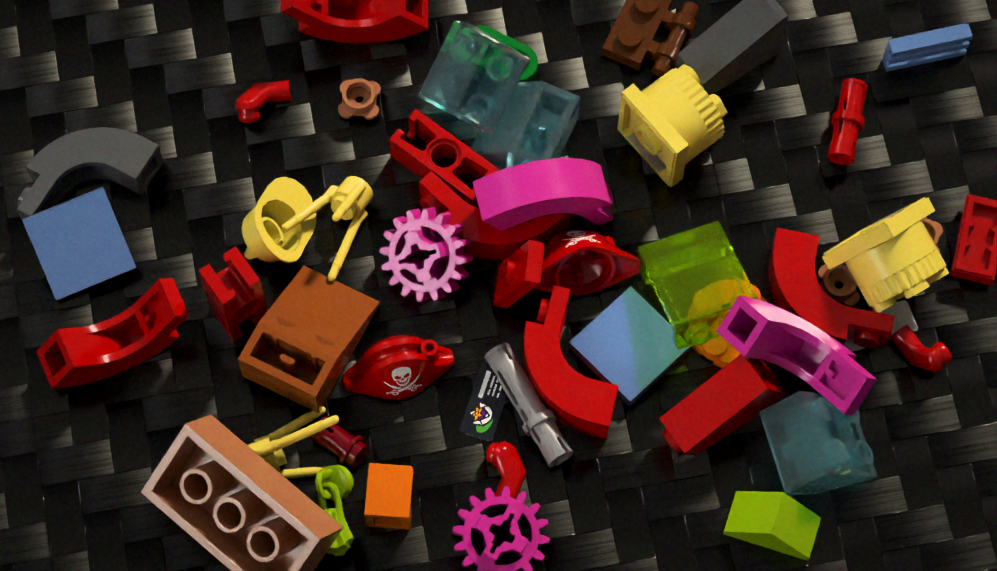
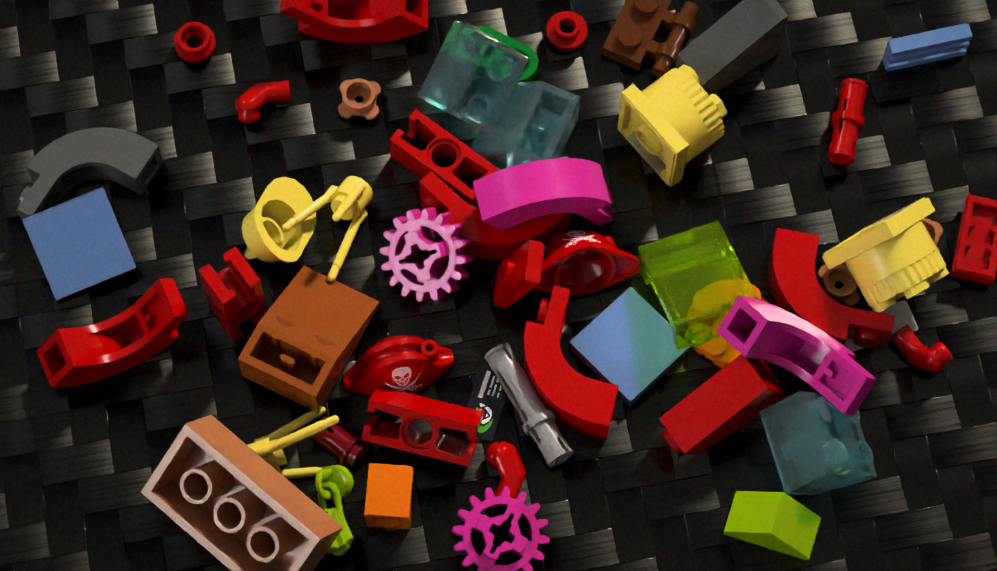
none -> red plate [174,22,216,63]
none -> red piece [361,386,484,467]
none -> red plate [546,11,588,52]

